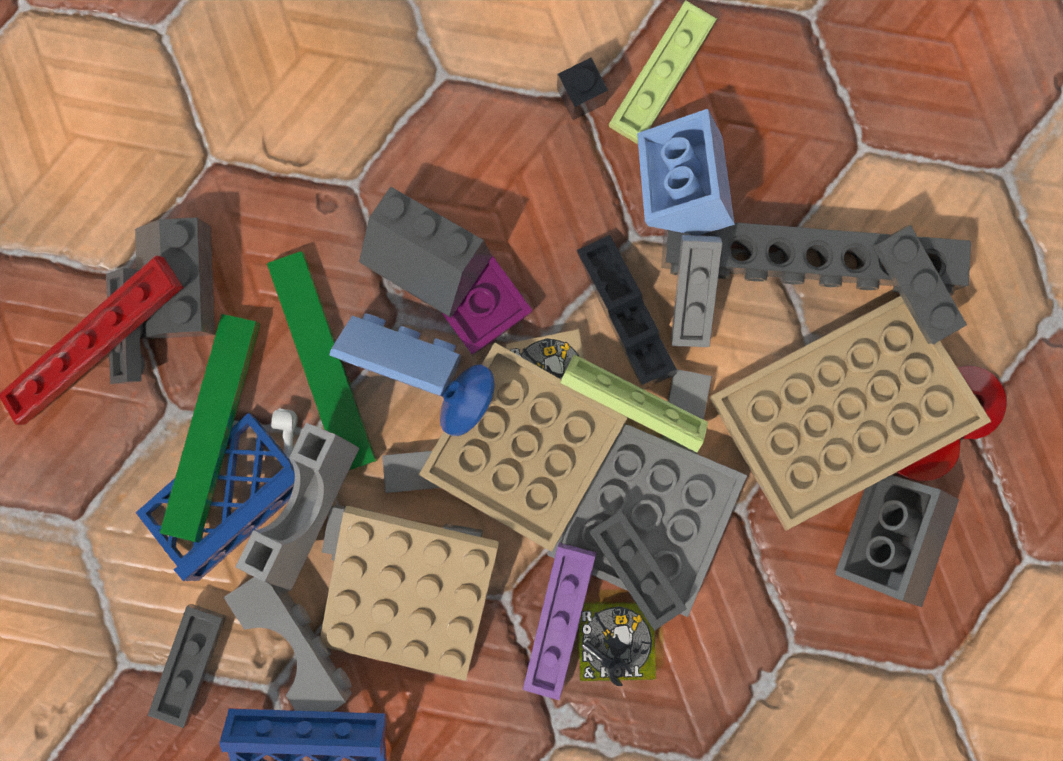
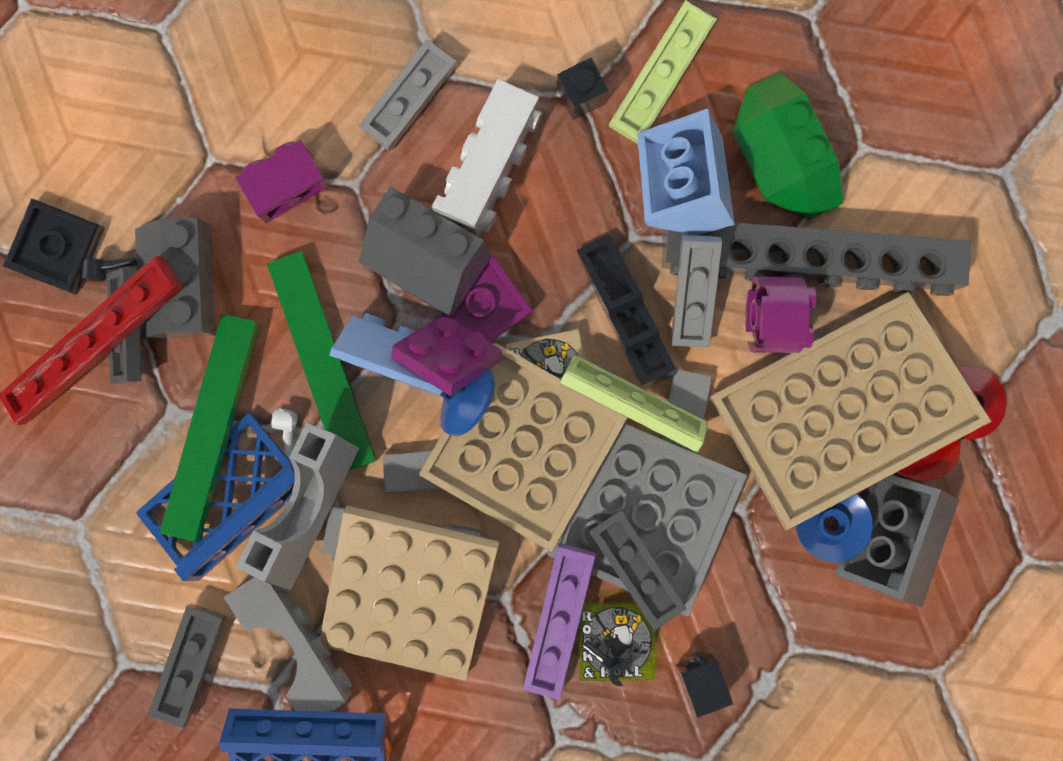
dark grey plate [872,225,967,344] -> none
none -> black tile [3,198,105,295]
none -> black hand [82,256,137,282]
none -> magenta brick [235,140,330,224]
none -> light grey plate [359,39,457,152]
none -> magenta plate [391,314,502,396]
none -> white wedge [432,79,542,237]
none -> black brick [676,651,733,718]
none -> green wedge [732,72,844,220]
none -> magenta brick [745,276,816,353]
none -> blue dish [796,494,873,563]

